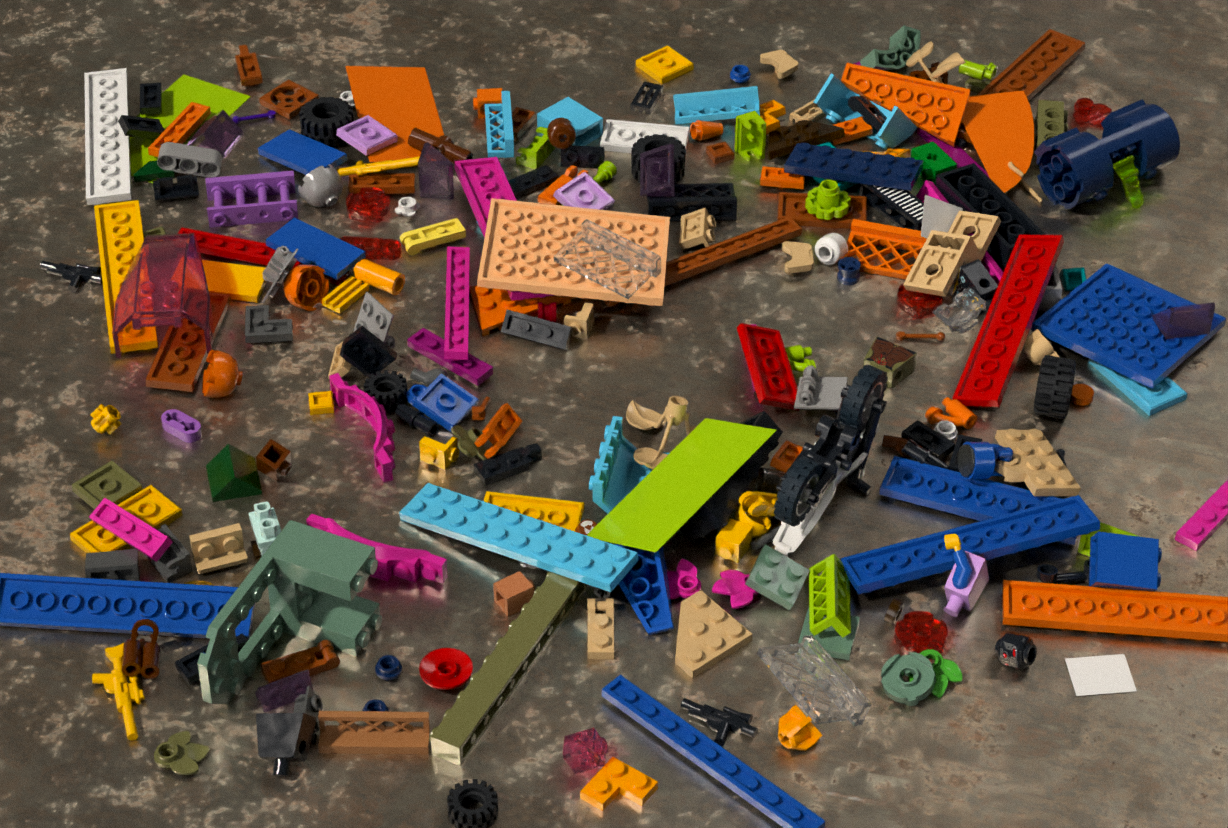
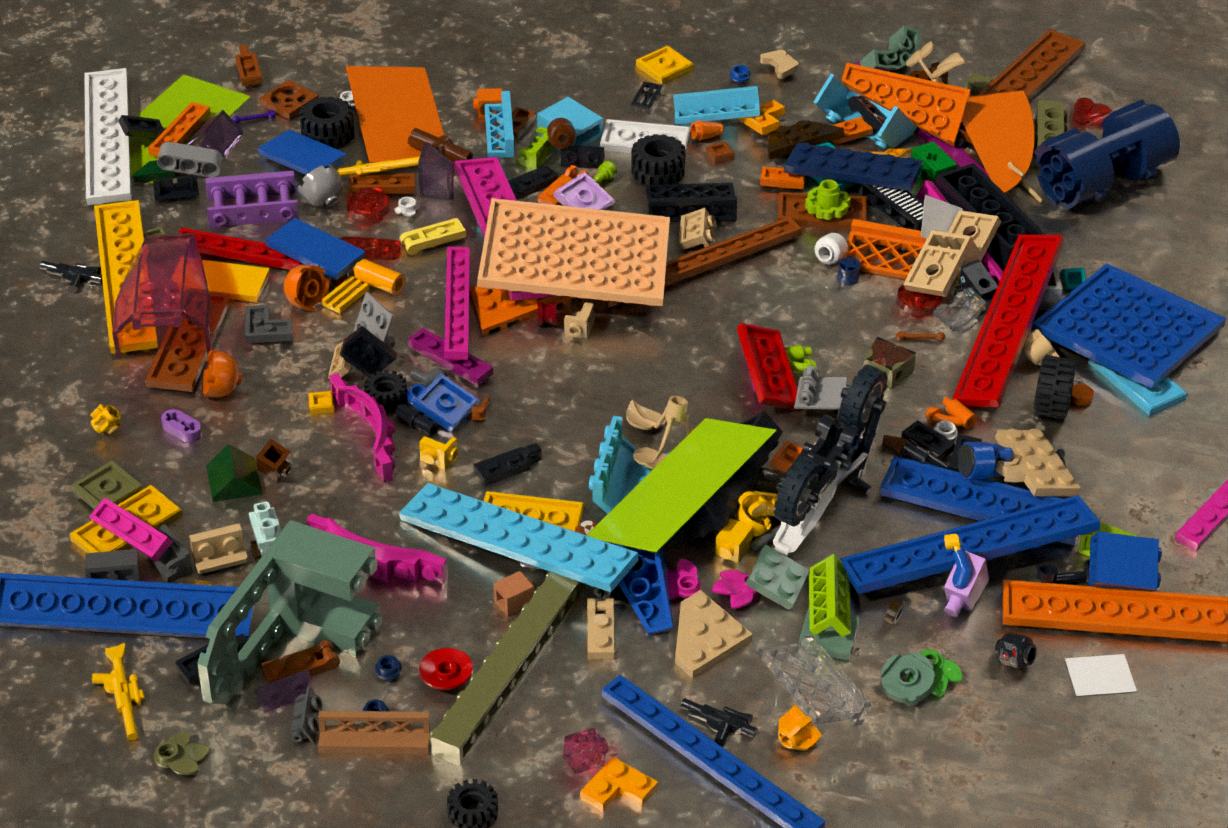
reddish brown piece [122,619,160,679] -> none
black plate [140,82,162,115] -> none
black torso [256,713,316,777] -> none
light grey hinge [261,246,299,303] -> none
lavender tile [336,115,398,156] -> none
olive plate [451,425,487,460] -> none
orange hinge [474,403,522,459] -> none
black plate [501,310,574,350] -> none
clear fence [554,219,661,299] -> none
clear purple slope [640,143,675,197] -> none
lime hinge [735,111,766,161] -> none
tan piece [782,241,814,274] -> none
tan tile [789,99,827,123] -> none
clear red plate [894,611,948,655] -> none
lime plant [959,60,998,81] -> none
clear neon green piece [1113,155,1144,209] -> none
clear purple slope [1152,302,1215,339] -> none

